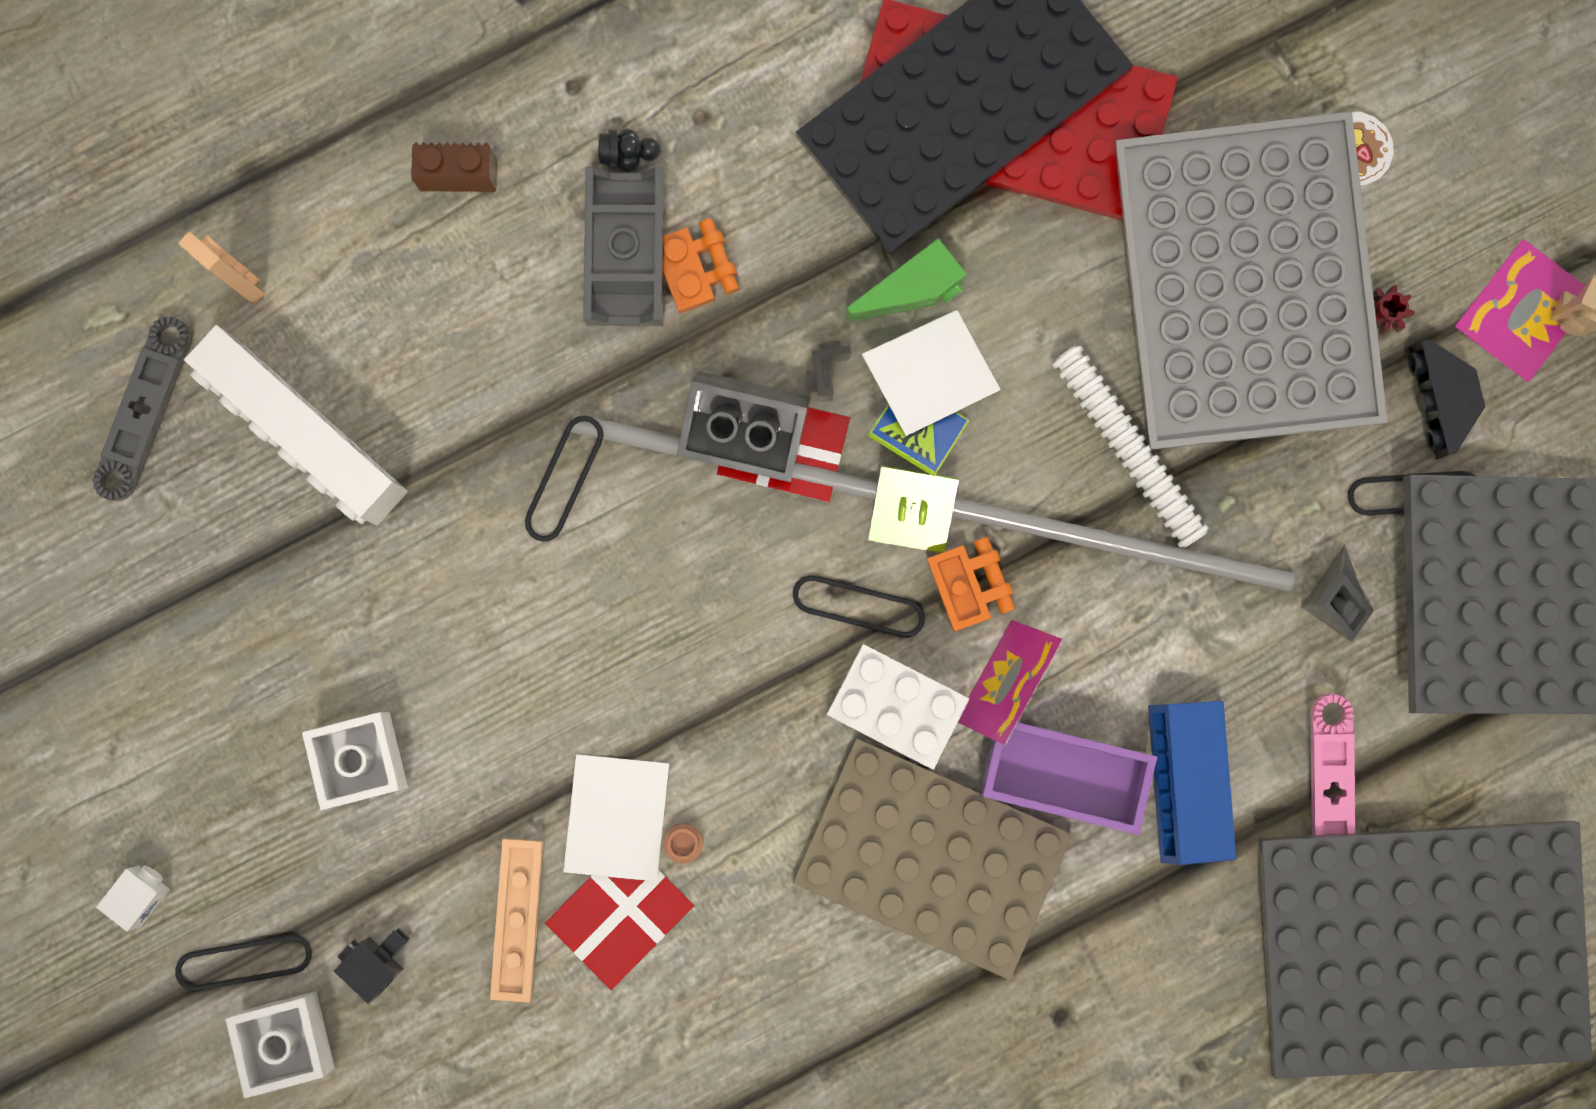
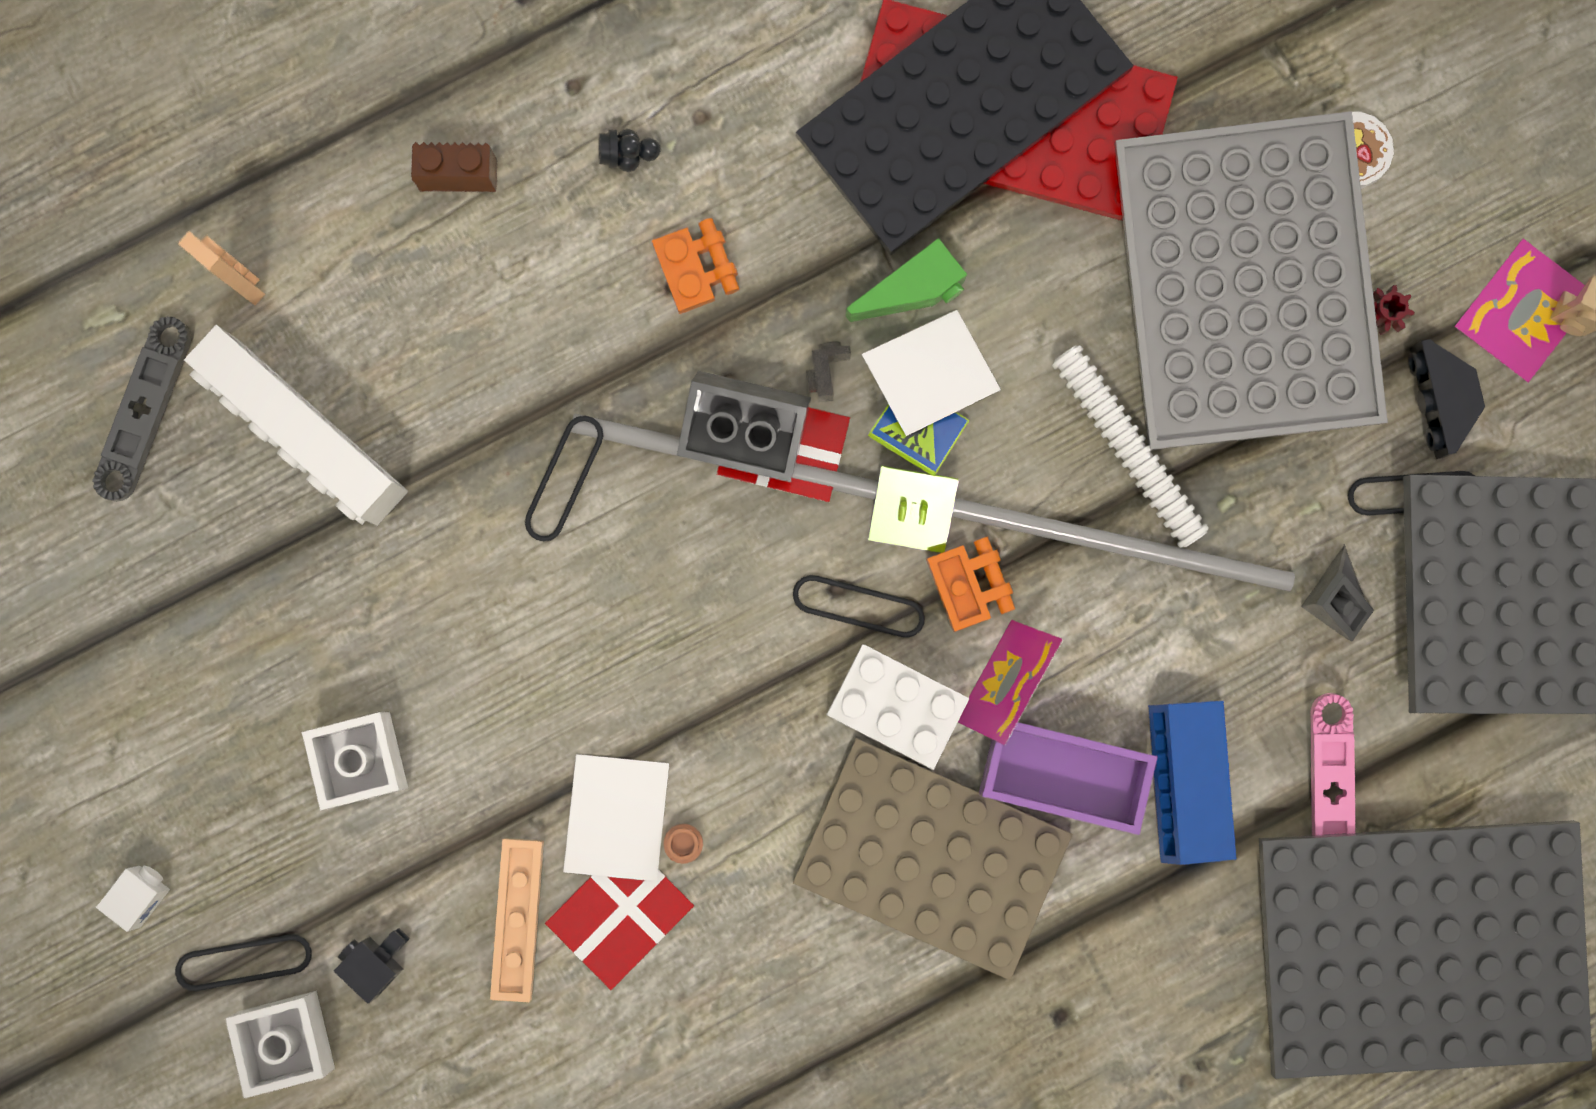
dark grey piece [583,167,665,326] -> none

